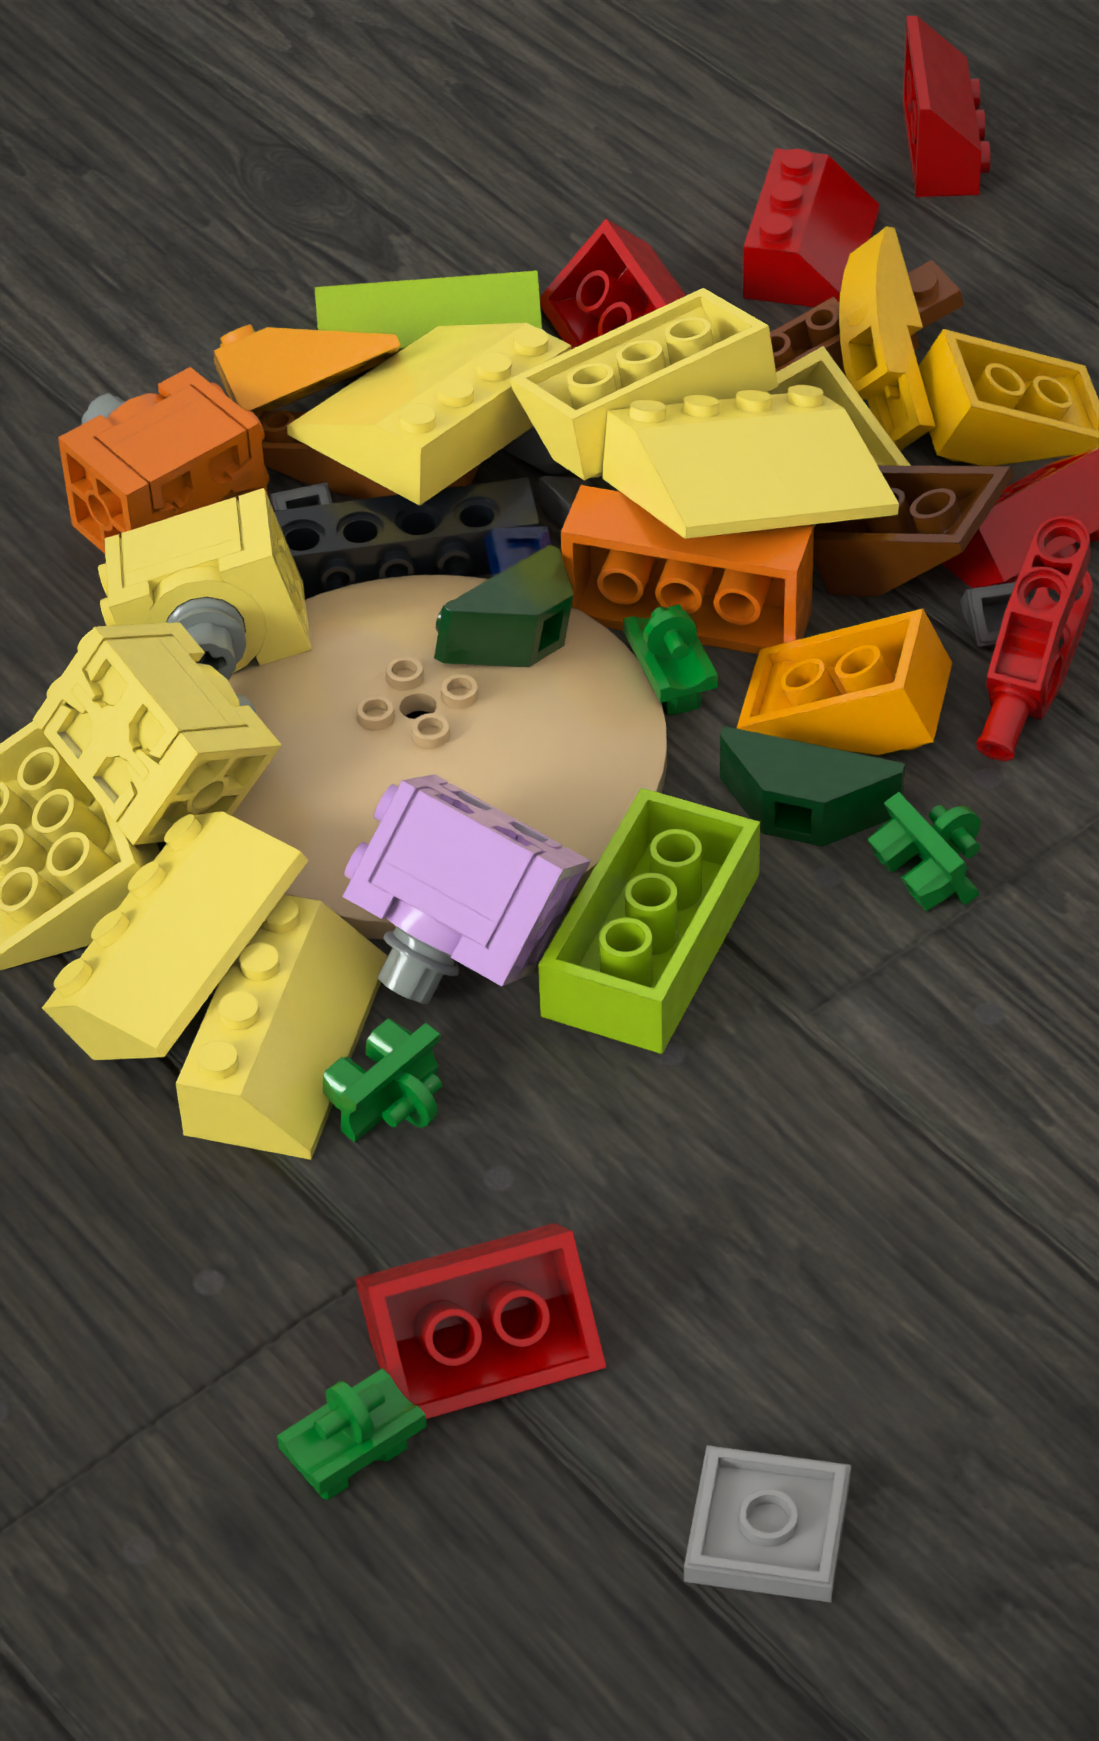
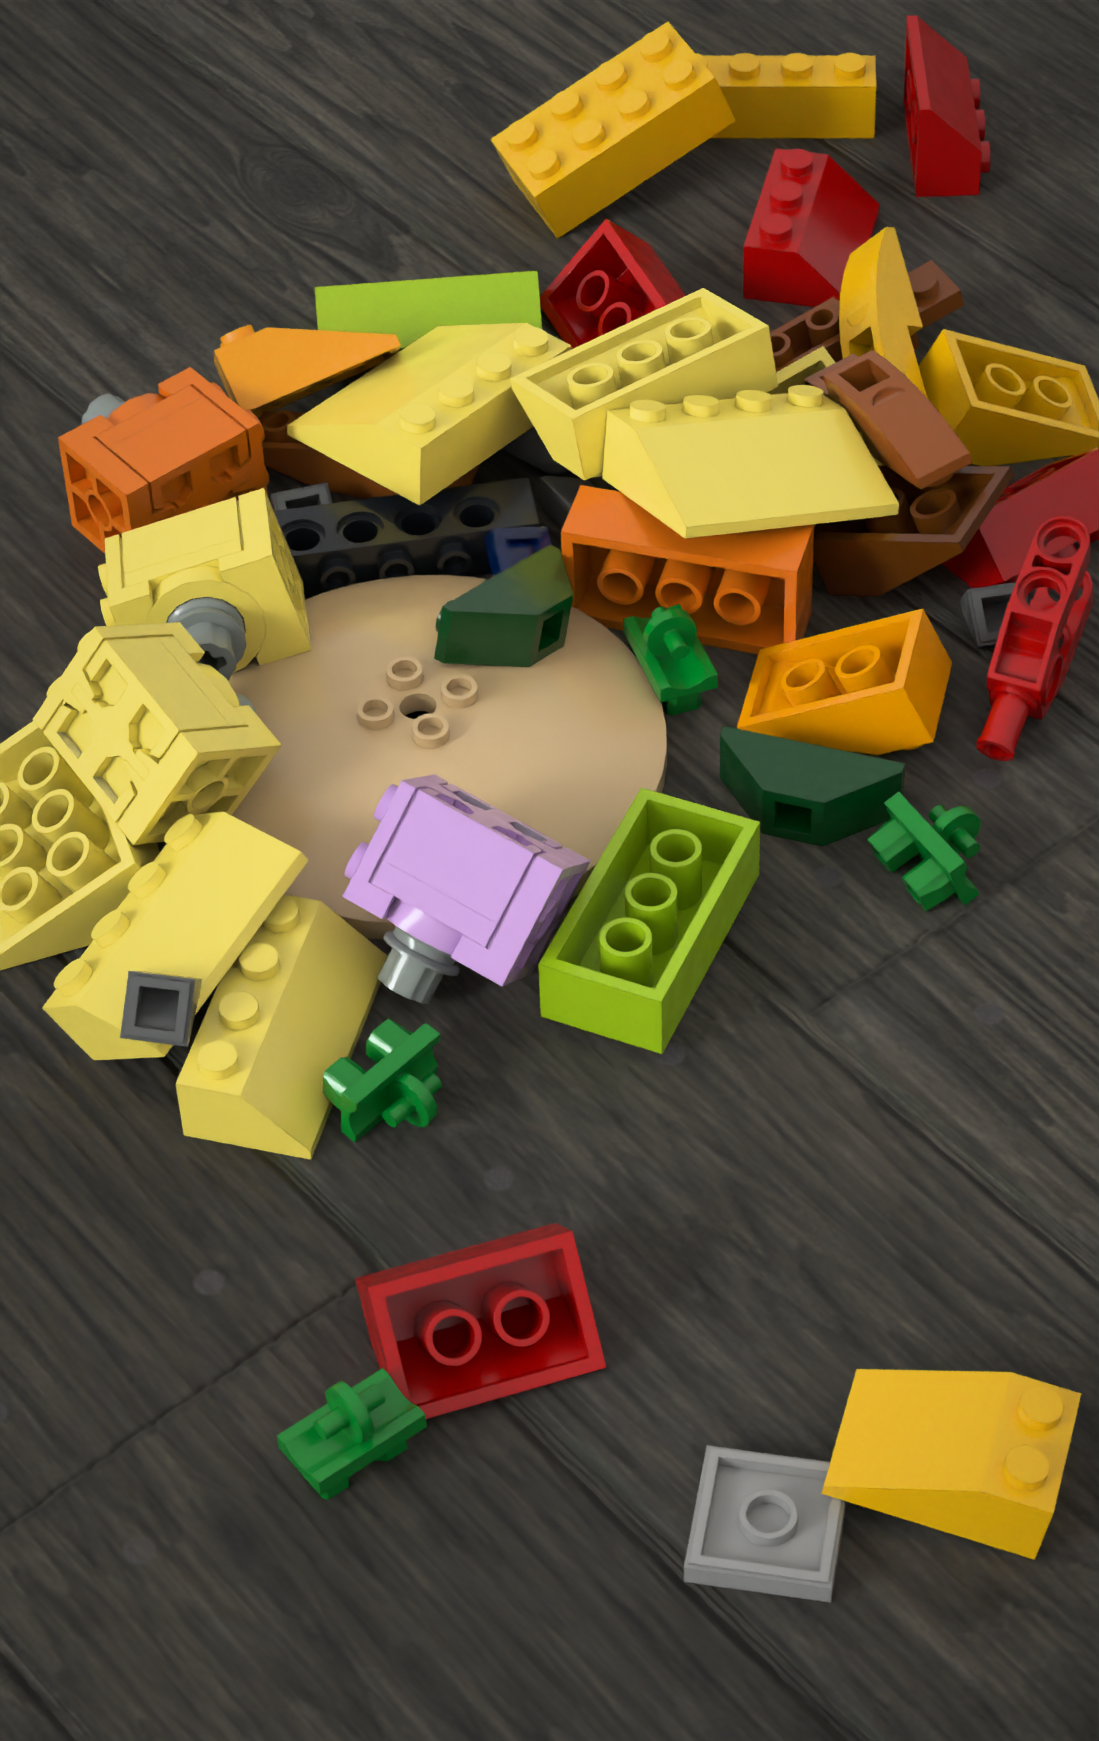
none -> dark grey slope [120,971,202,1047]
none -> yellow brick [490,22,736,239]
none -> yellow slope [695,53,876,138]
none -> dark orange slope [804,350,972,489]
none -> yellow slope [821,1369,1081,1560]

